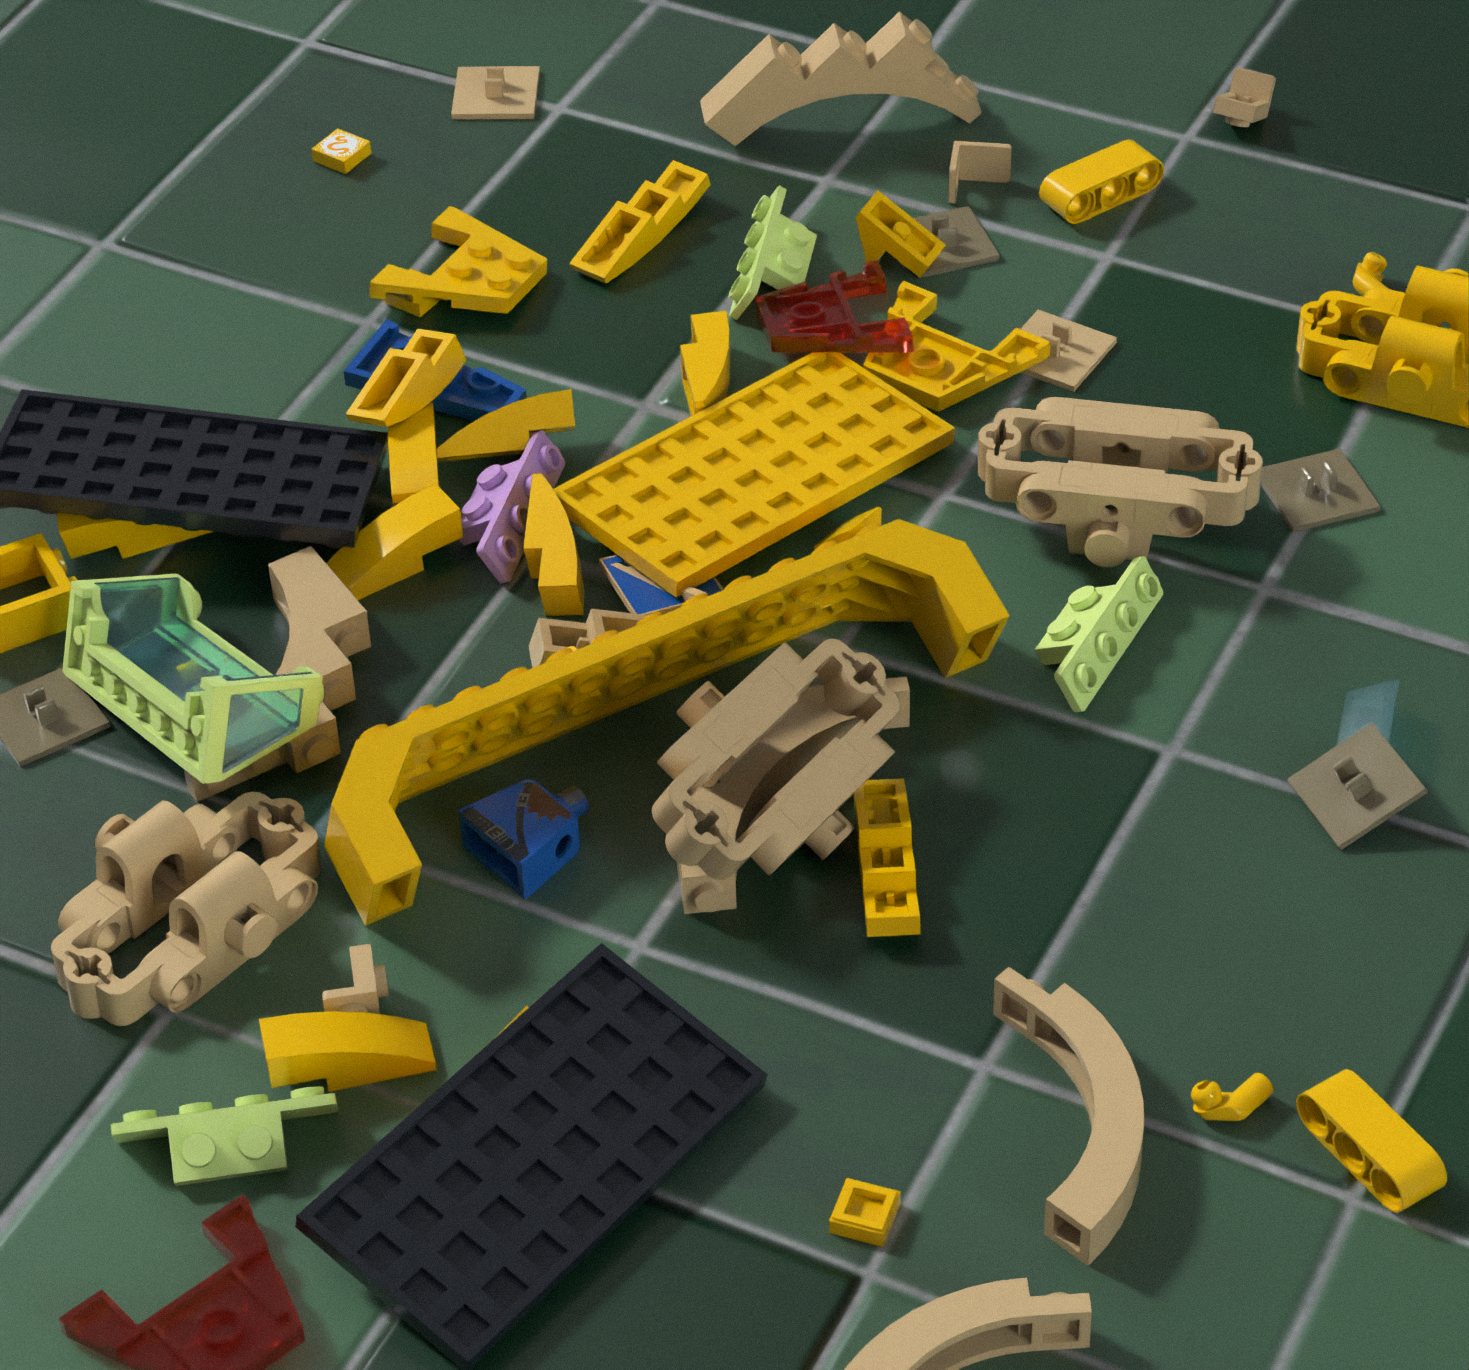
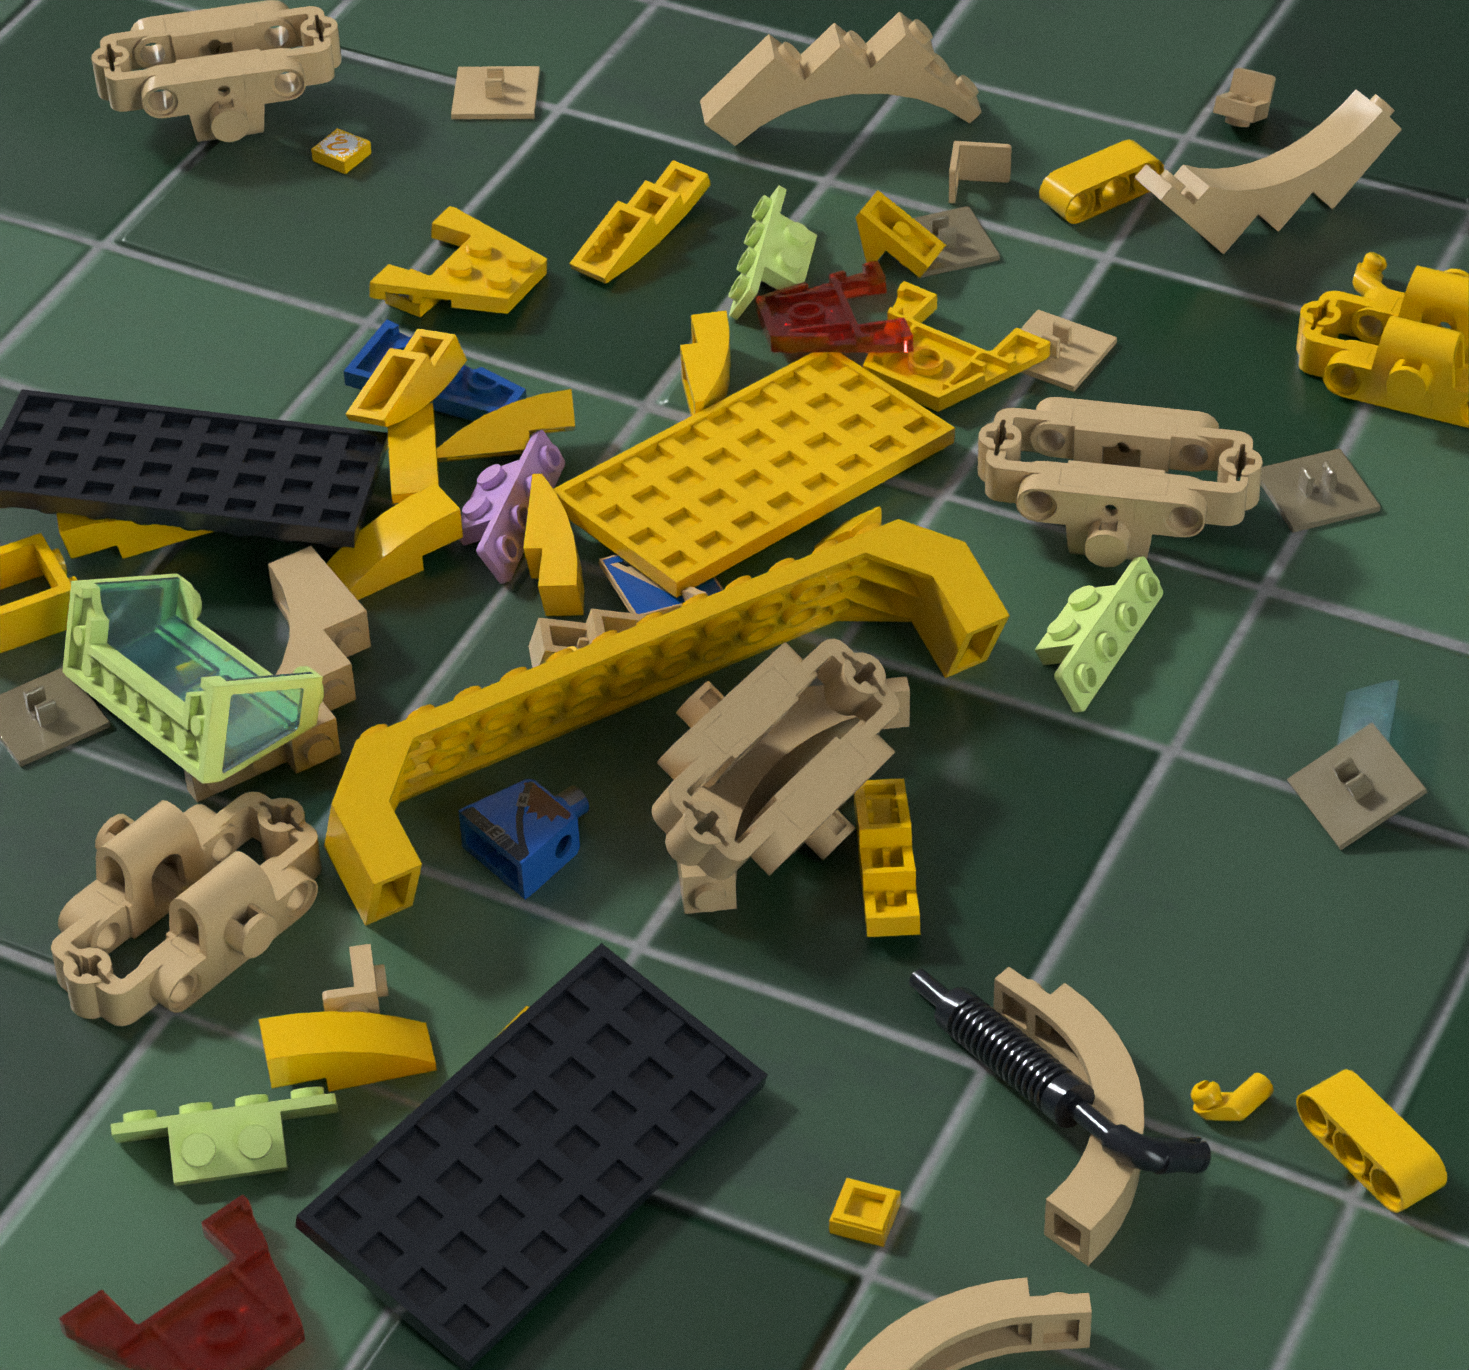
none -> tan piece [91,0,342,142]
none -> black piece [909,969,1211,1175]
none -> tan arch [1135,90,1402,254]

